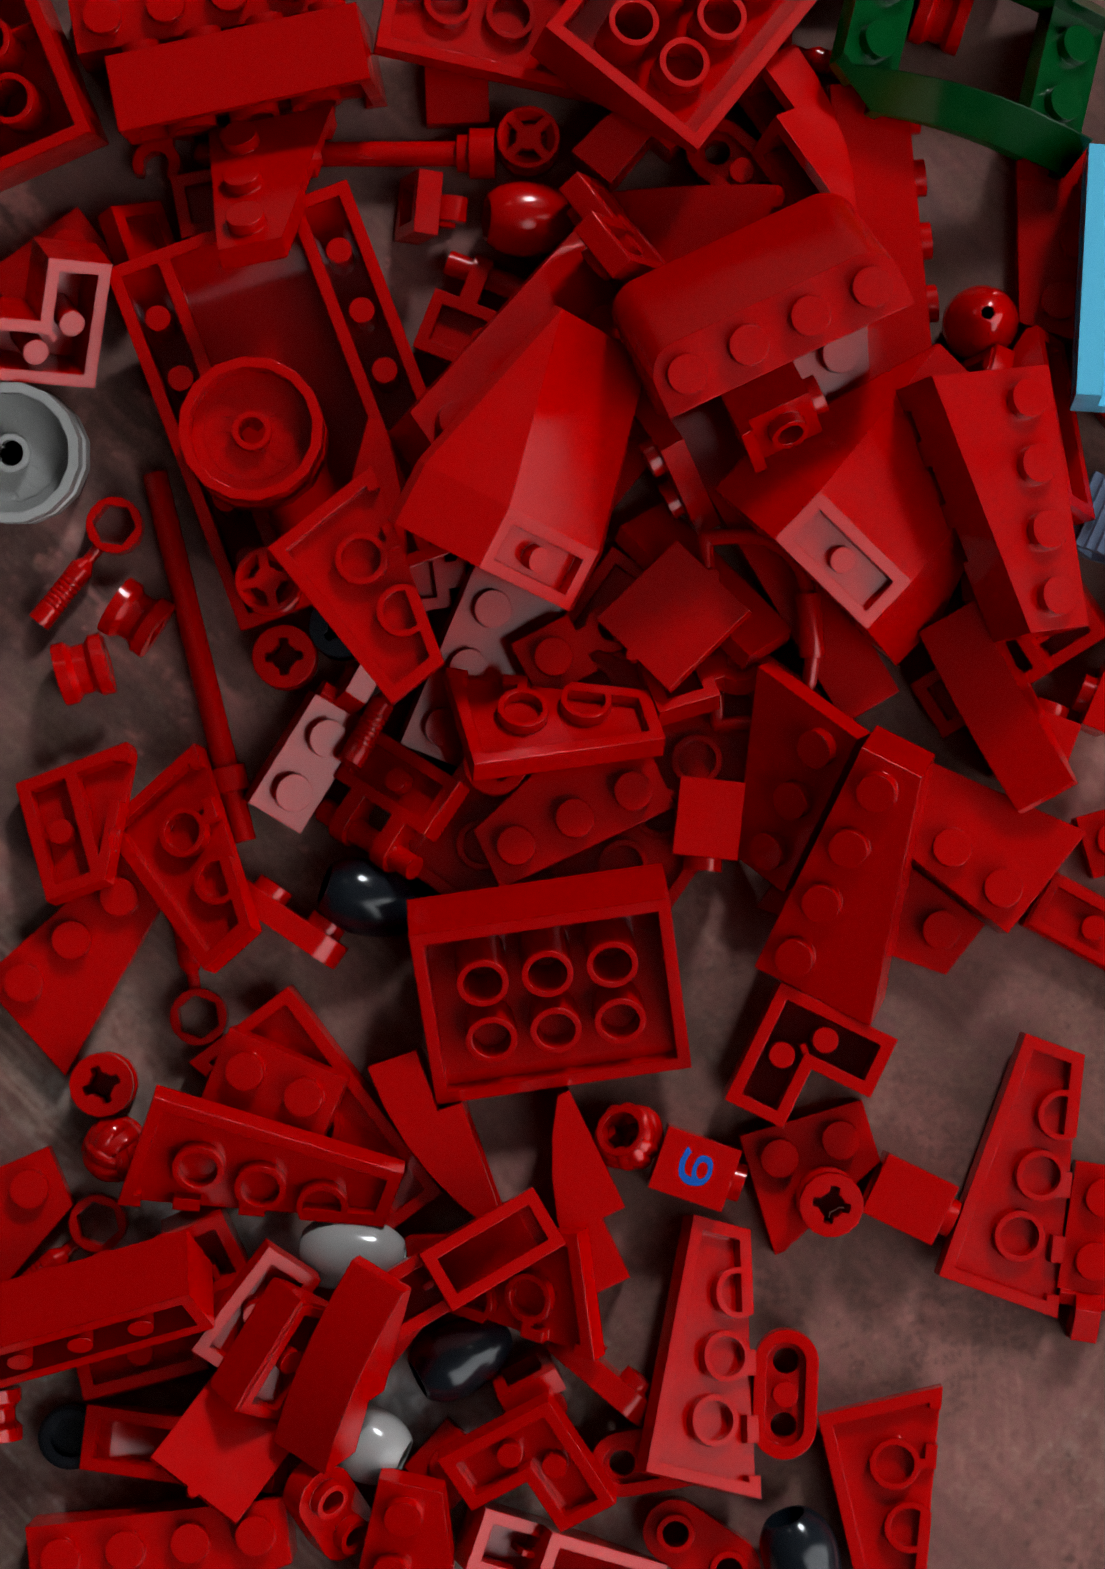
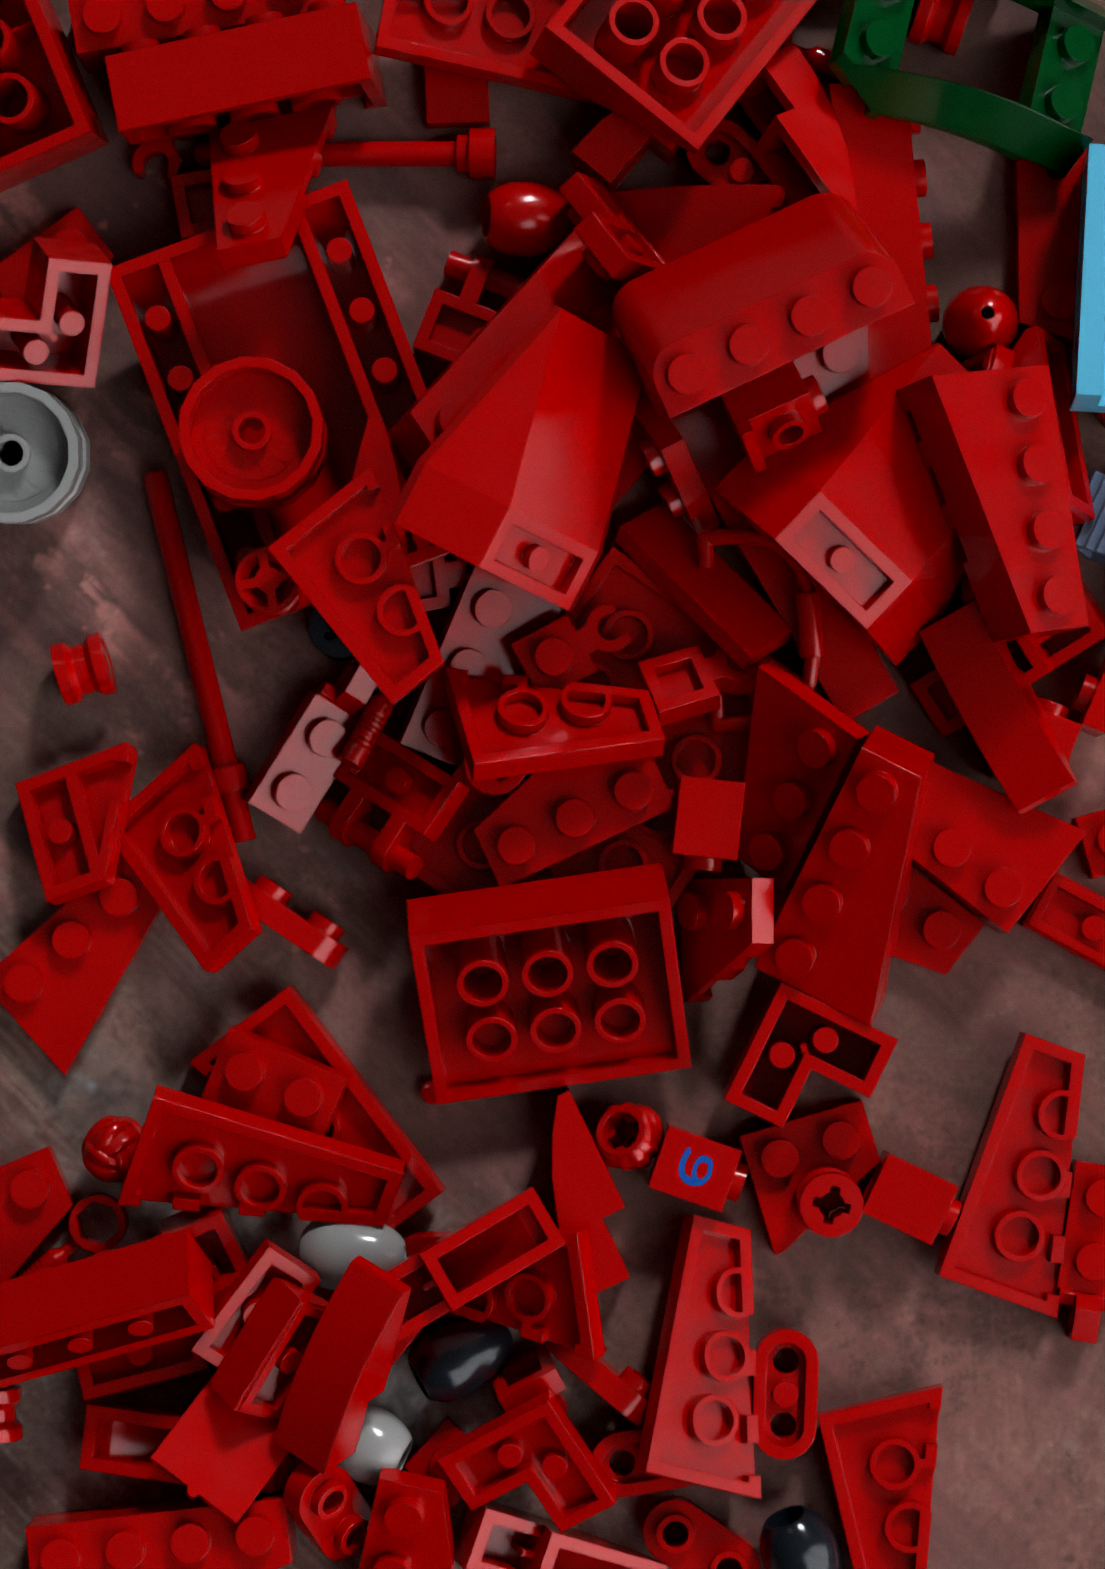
red piece [29,497,145,631] -> none
black tile [38,1402,87,1470] -> none
red wheel [69,1051,139,1117] -> none
red plate [97,201,176,266] -> none
red wheel [97,577,175,658] -> none
red piece [170,926,229,1045] -> none
red wheel [252,624,319,692] -> none
black animal [317,857,421,938] -> none
red slope [367,1046,502,1217] -> none
red tile [394,168,468,245] -> none
red wheel [497,105,560,179] -> none
red piece [596,540,752,693] -> none
none -> red wing [677,878,774,1002]

